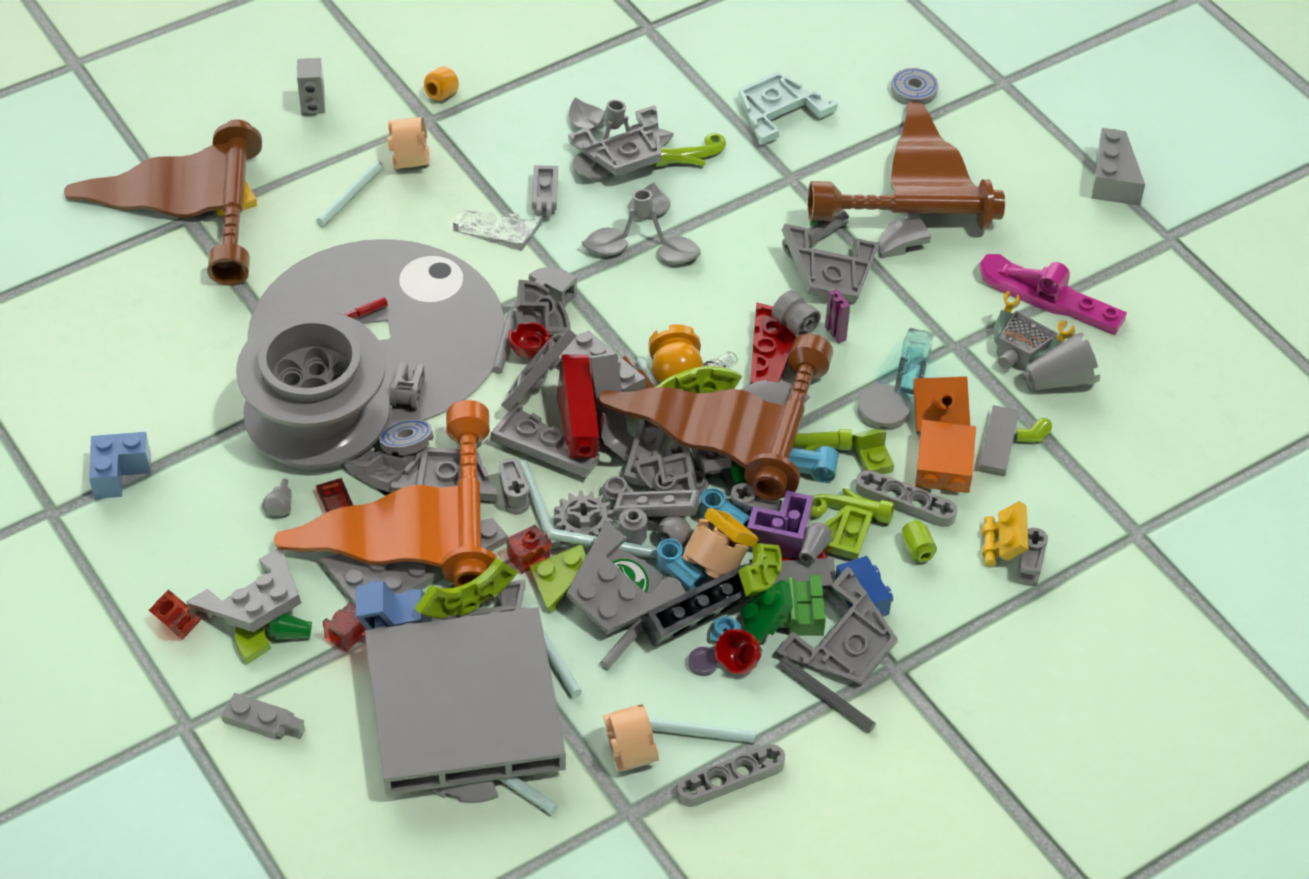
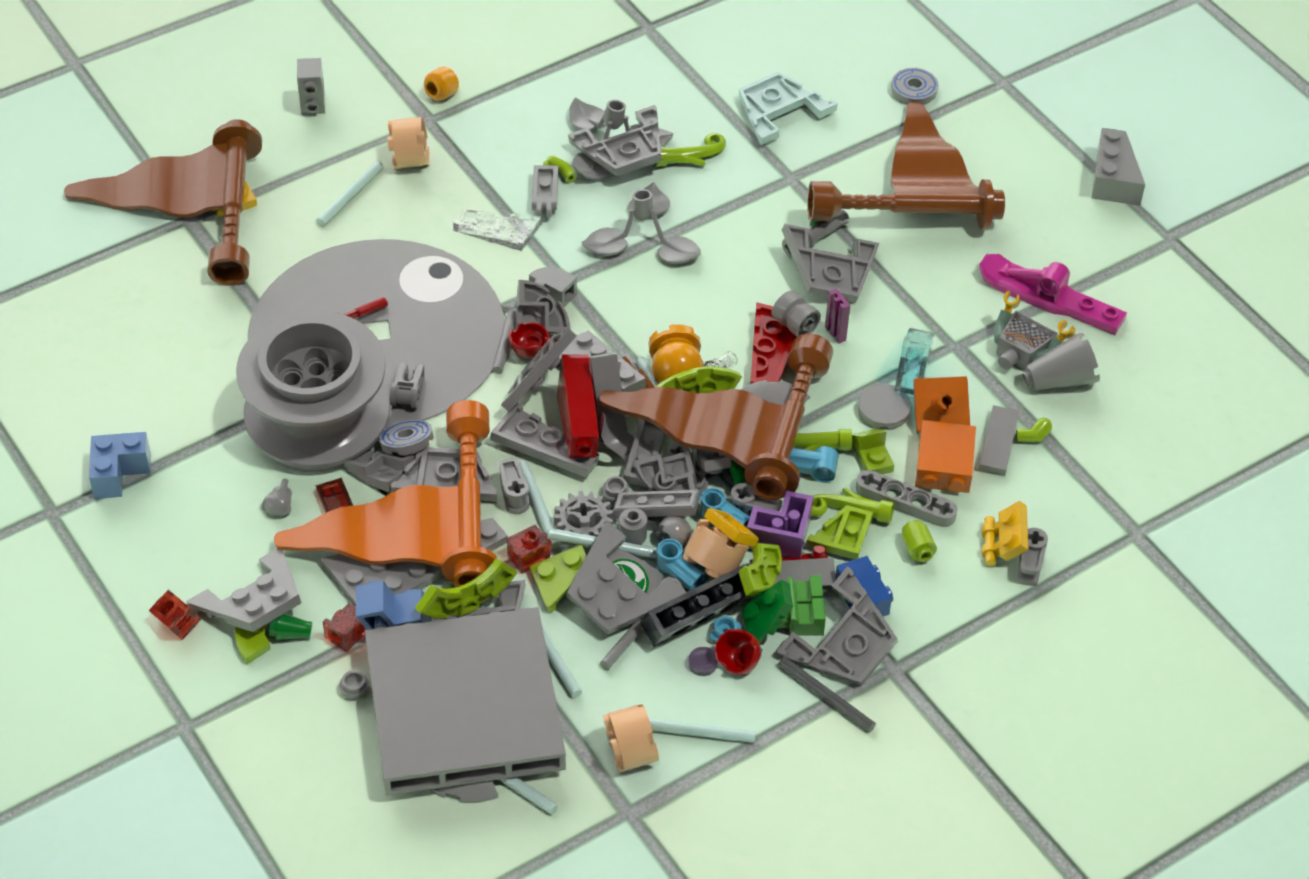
light grey hinge [221,693,305,739] -> none
light grey beam [677,744,785,807] -> none
light grey cone [799,522,832,564] -> none
light grey brick [879,213,931,258] -> none
none -> light grey plate [339,670,369,699]
none -> lime arm [543,155,577,183]

